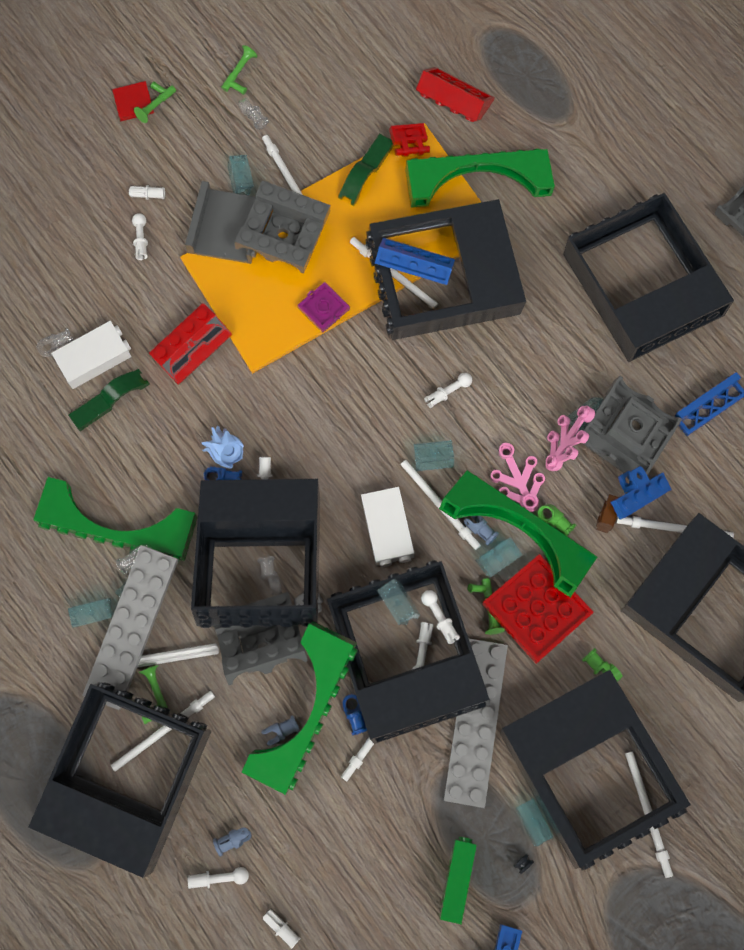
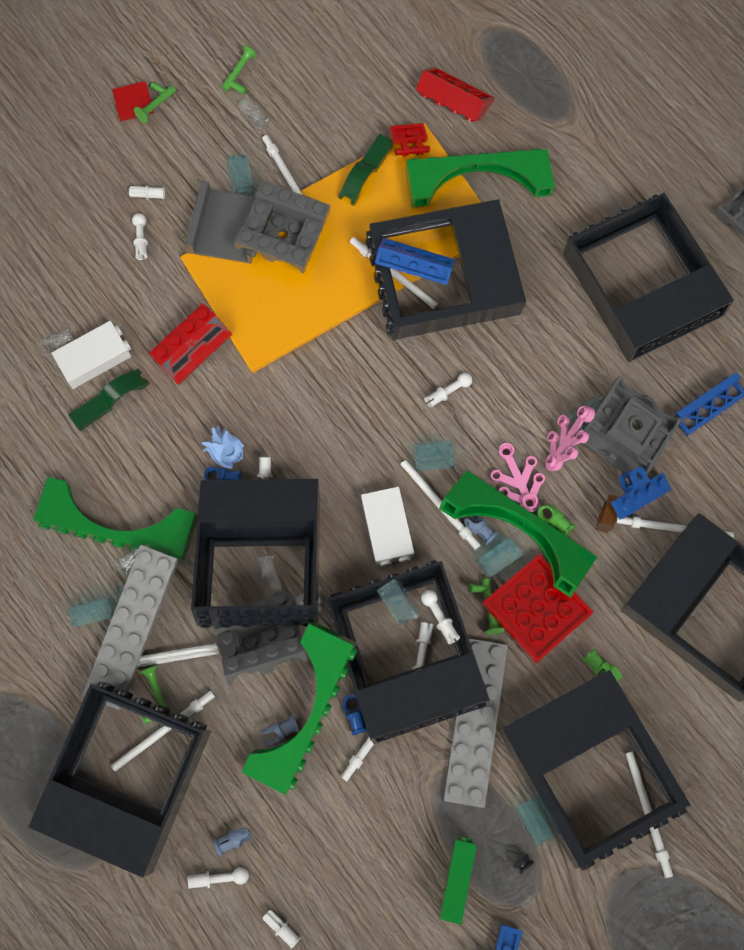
magenta plate [298,282,350,333] -> none

